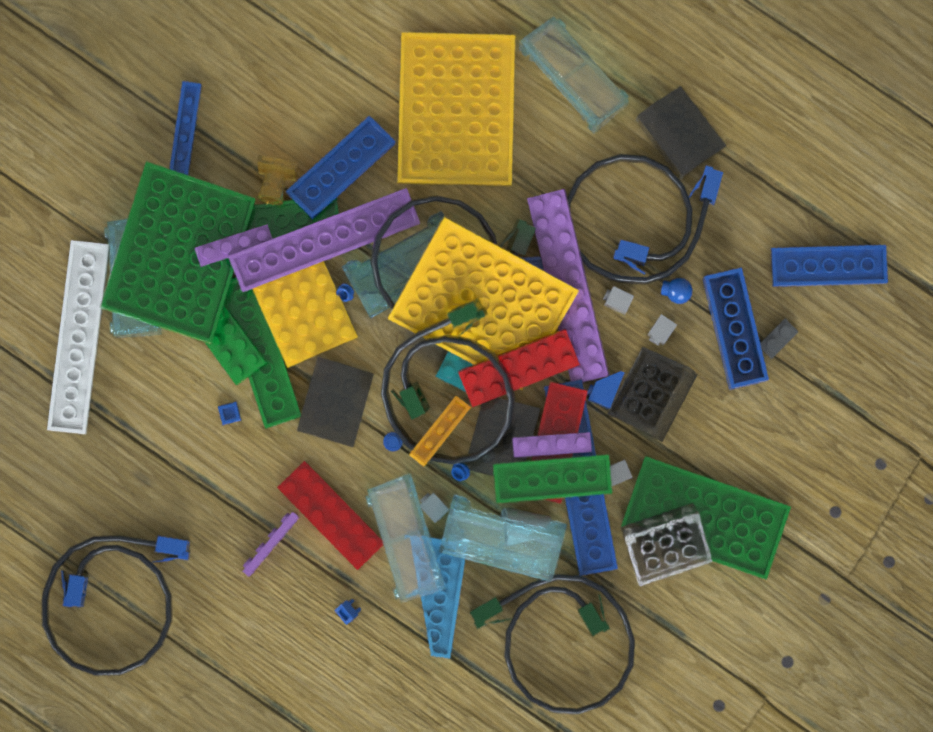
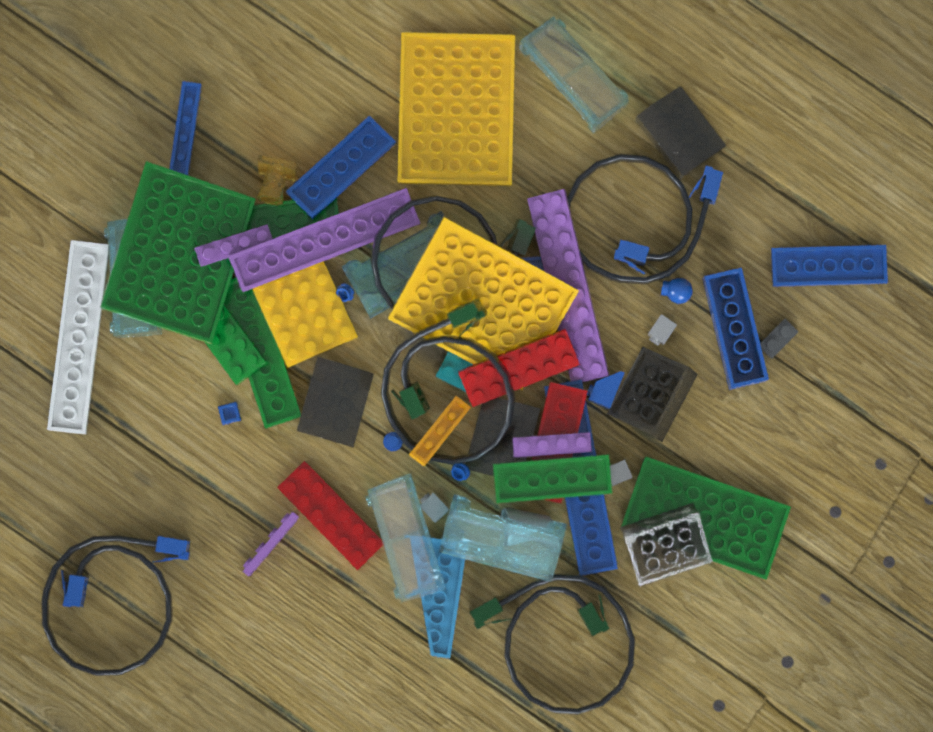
blue tile [335,599,361,625] -> none
light grey brick [603,286,634,315] -> none

